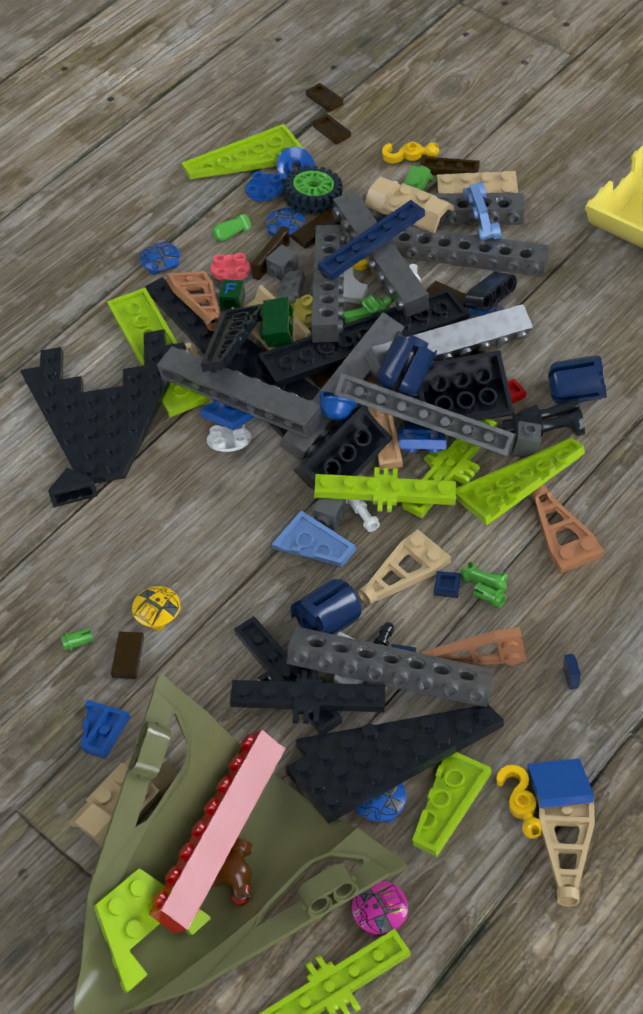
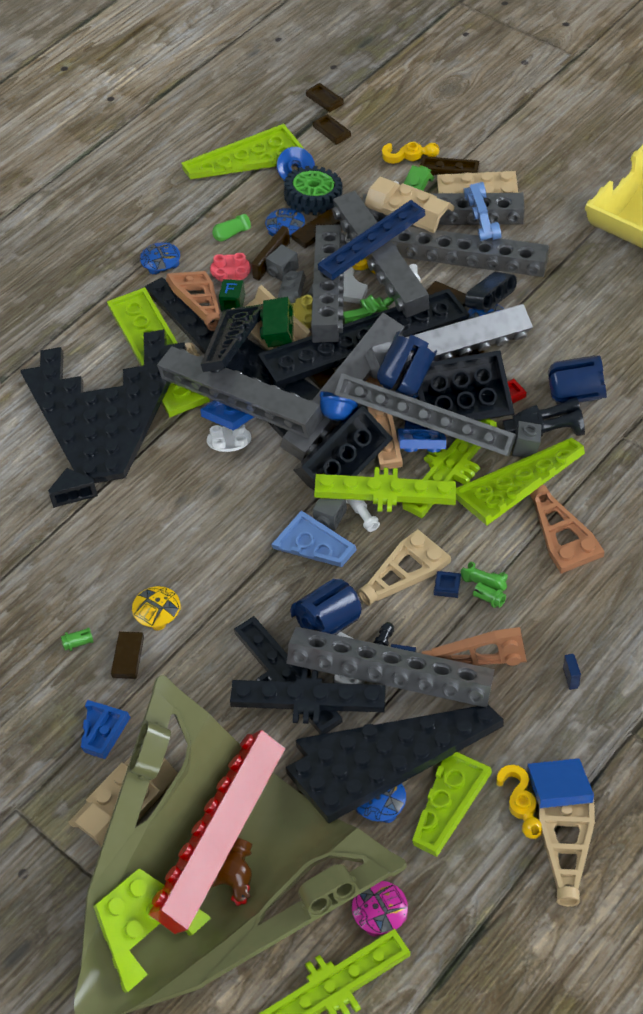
blue dish [245,172,284,201] -> none

